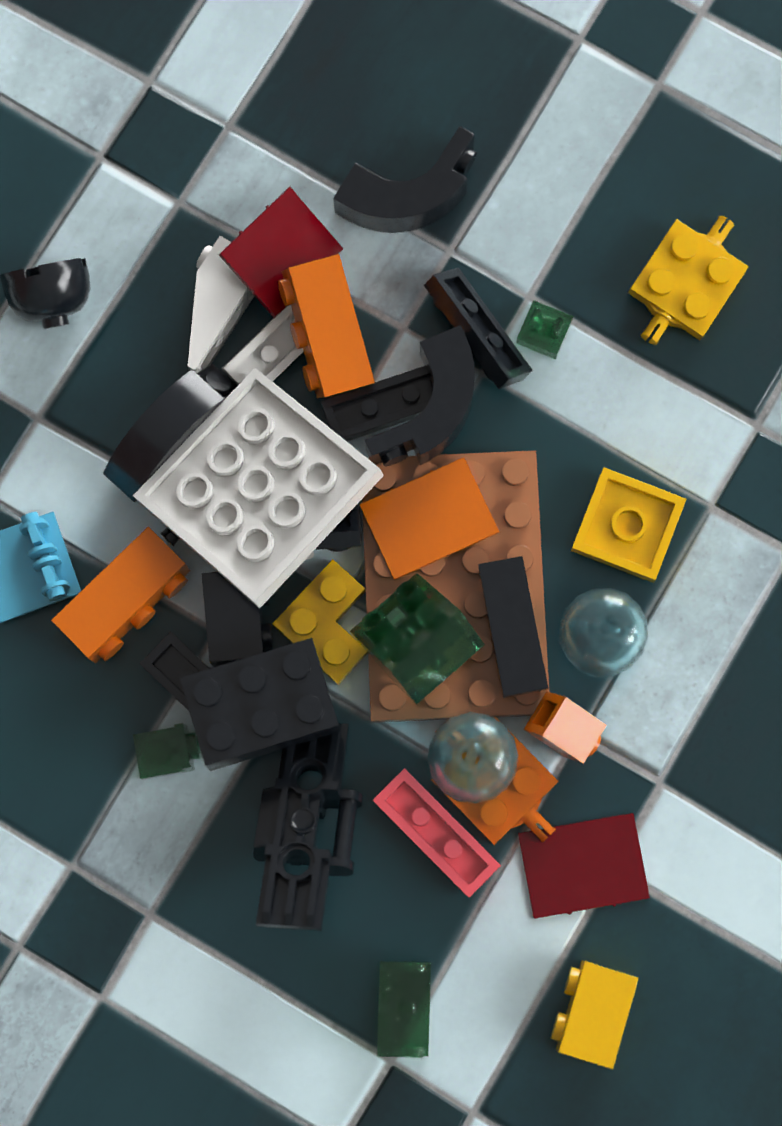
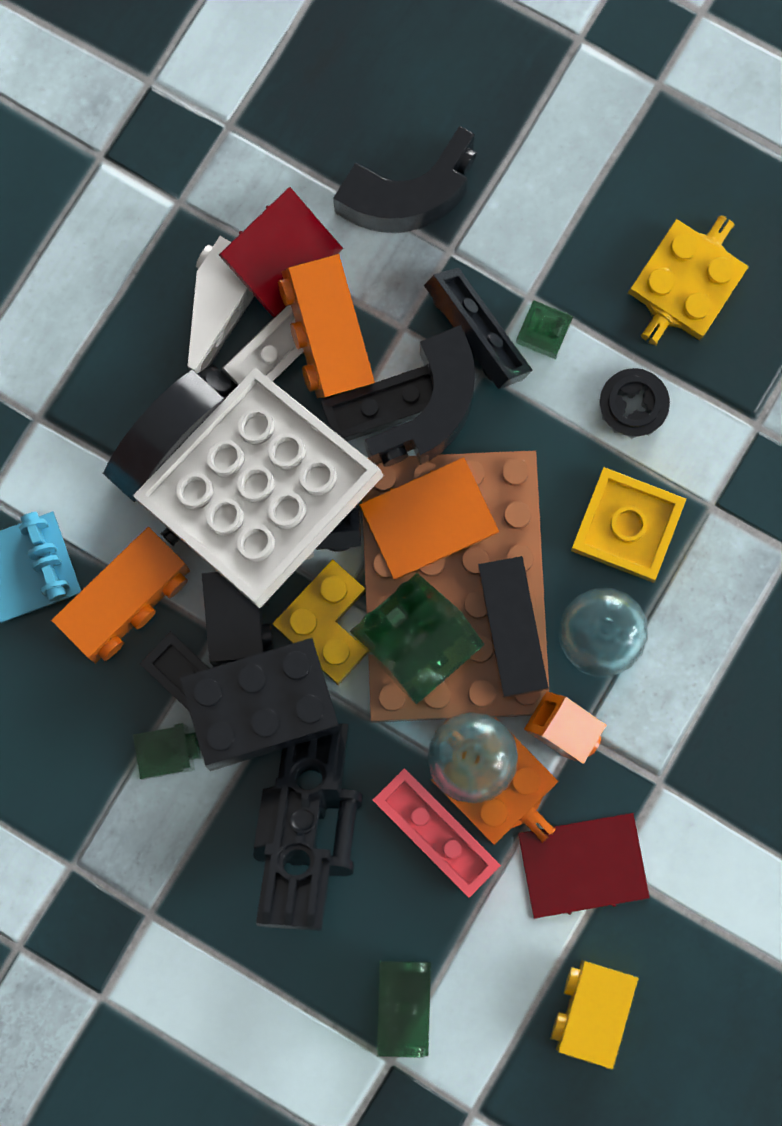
black cylinder [0,258,90,329] -> none
none -> black gear [599,368,670,439]

